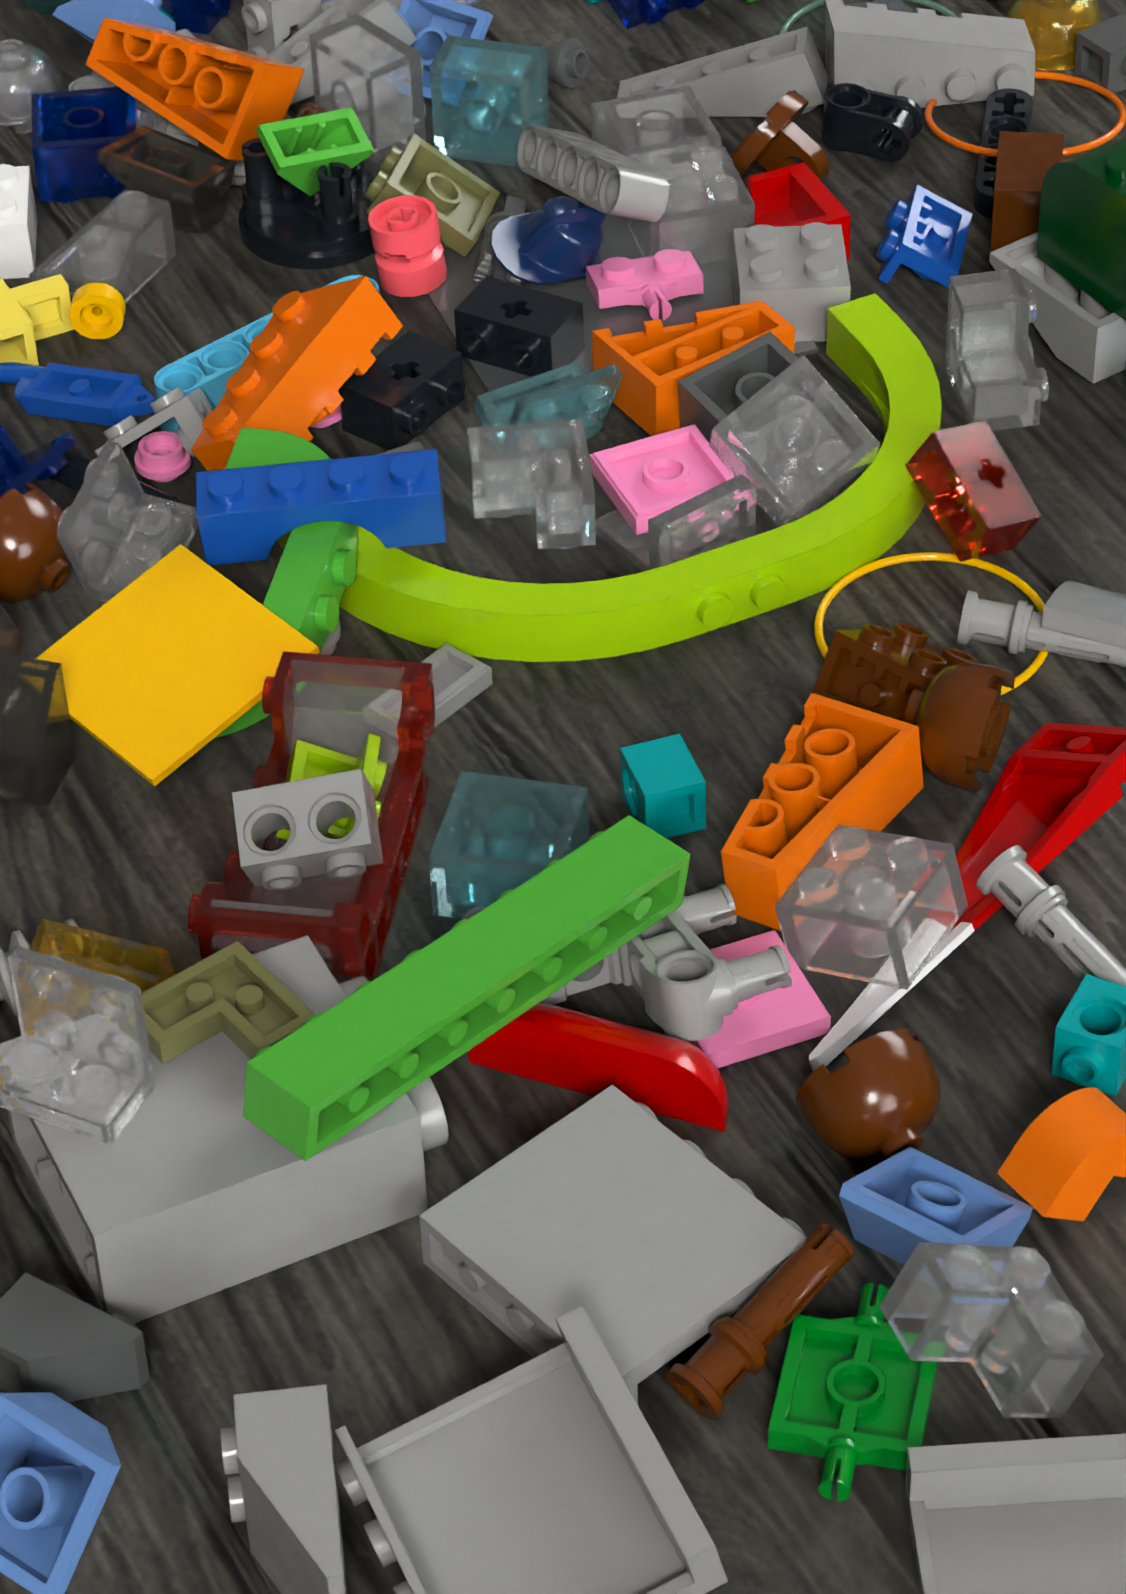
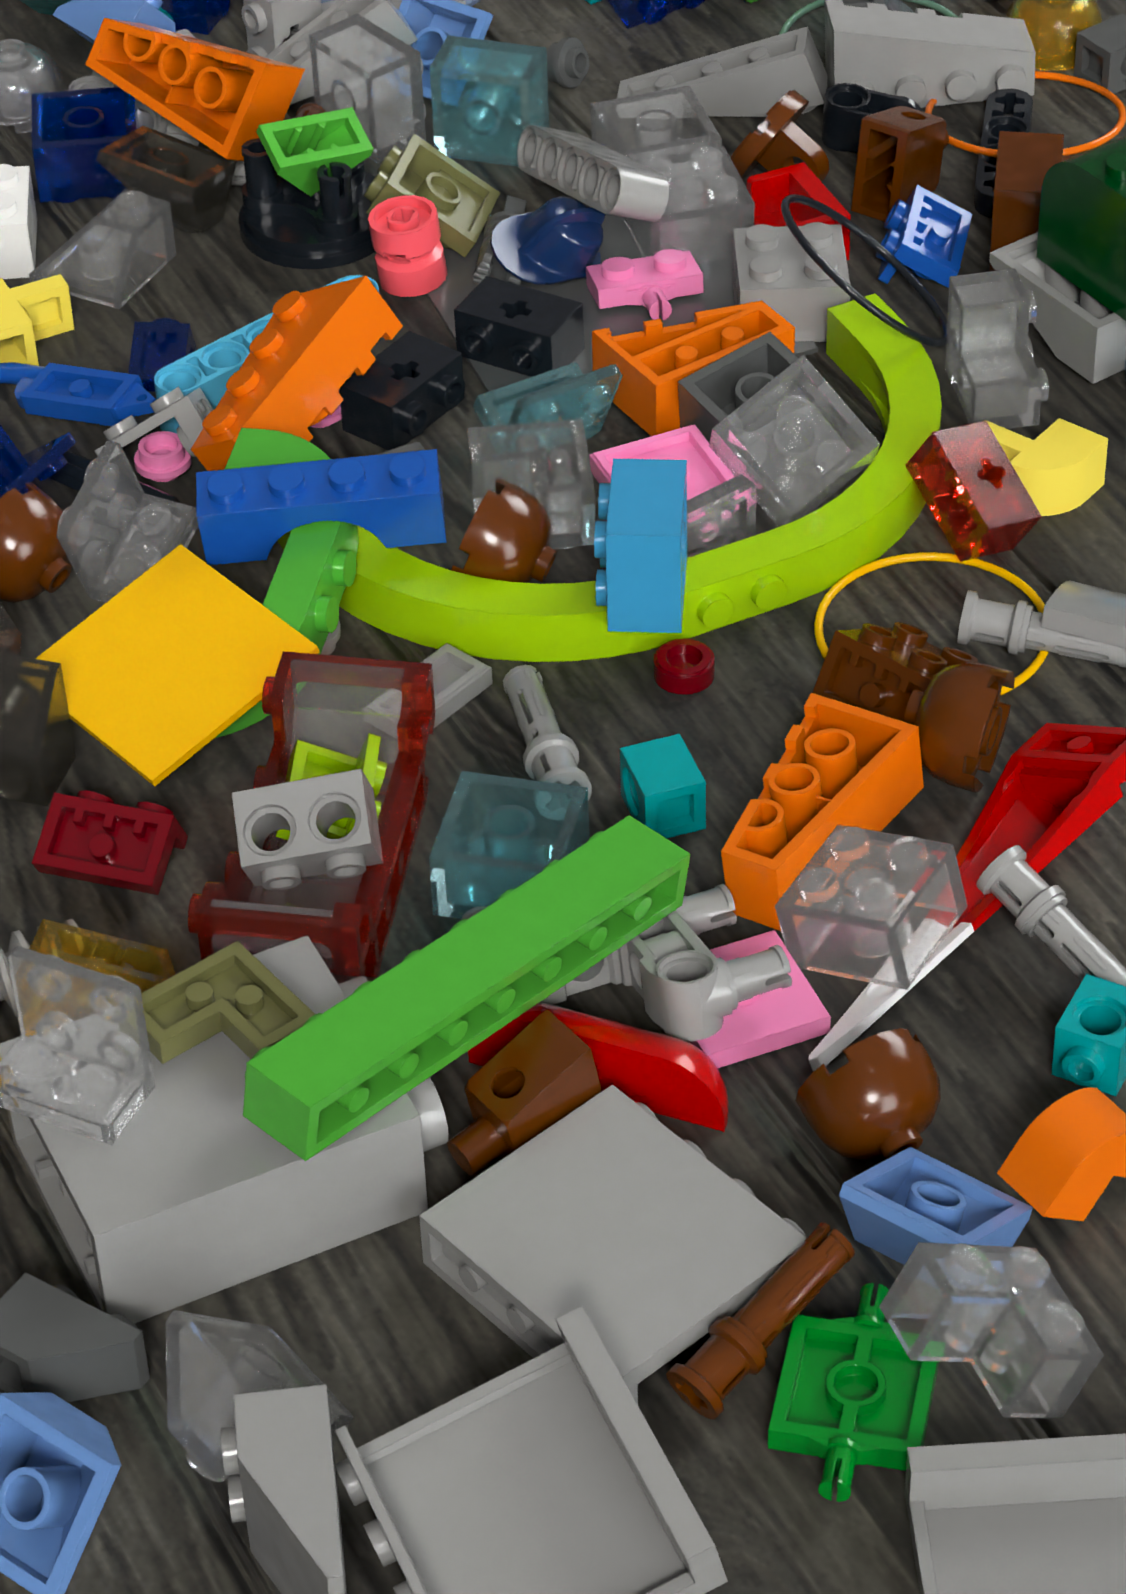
yellow tile [69,282,126,339] -> none
none -> dark red bracket [32,790,188,895]
none -> clear blue bracket [128,318,196,392]
none -> clear slope [166,1310,354,1482]
none -> reddish brown torso [447,1009,602,1176]
none -> reddish brown cylinder [451,477,557,583]
none -> light grey pin [503,665,592,817]
none -> dark azure brick [594,459,687,633]
none -> dark red tile [654,639,715,695]
none -> black piece [781,194,951,347]
none -> reddish brown torso [851,106,949,222]
none -> light yellow brick [970,418,1108,516]

